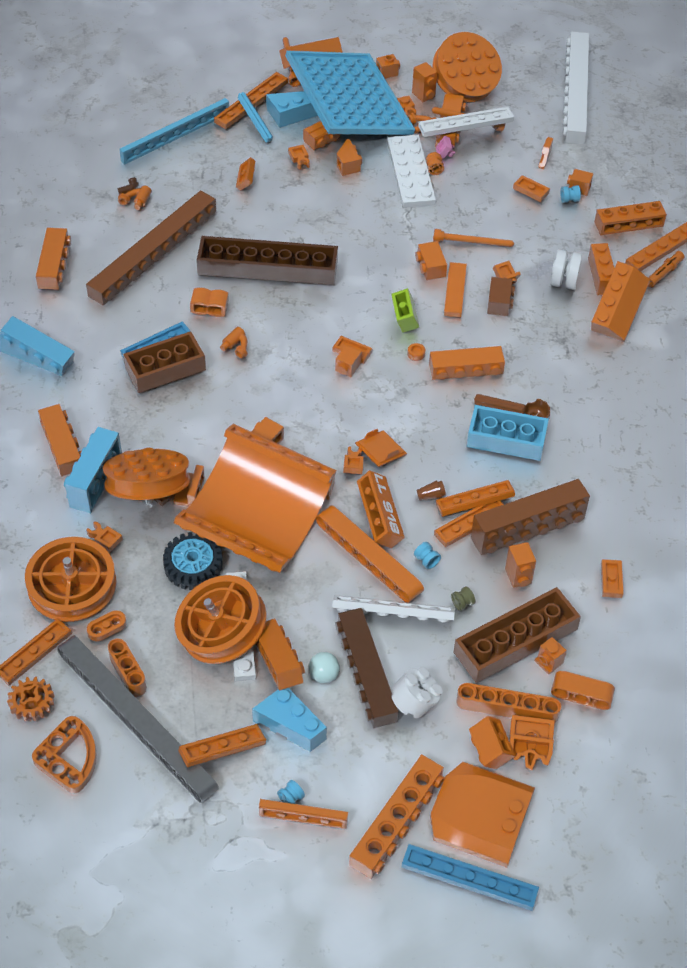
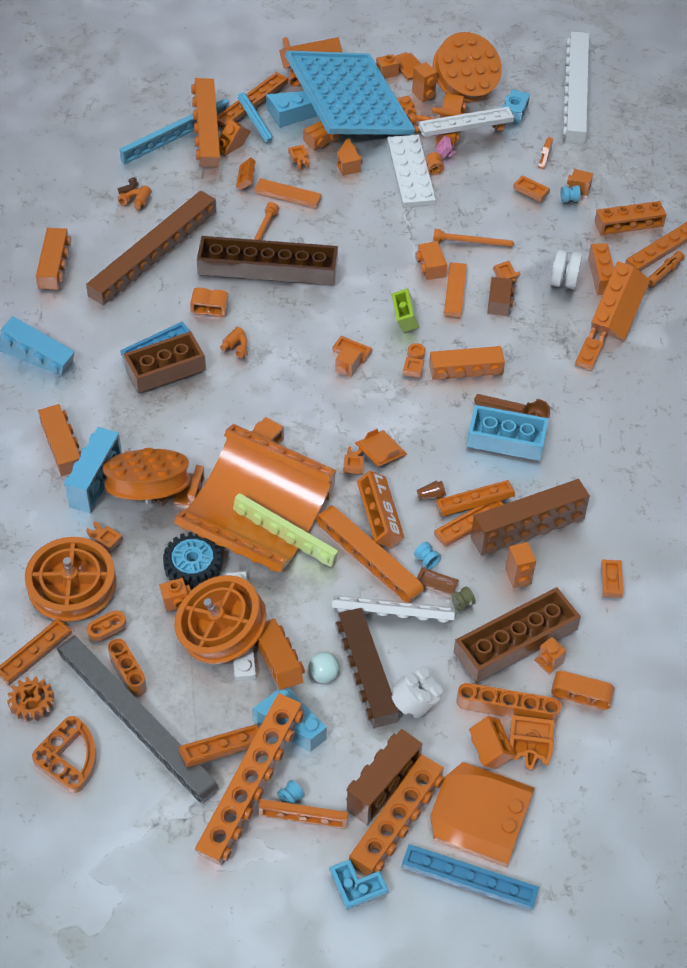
none -> orange brick [159,578,191,612]
none -> orange brick [191,78,220,167]
none -> orange brick [195,693,305,866]
none -> orange slope [219,119,251,155]
none -> yellowish green plate [233,493,338,568]
none -> orange tile [254,178,322,209]
none -> orange piece [254,202,279,240]
none -> medium azure brick [329,859,389,911]
none -> dark orange brick [346,729,423,826]
none -> orange window [395,52,421,81]
none -> orange plate [403,357,424,378]
none -> dark orange tile [417,567,459,599]
none -> medium azure brick [501,89,530,125]
none -> orange hinge [575,327,607,371]

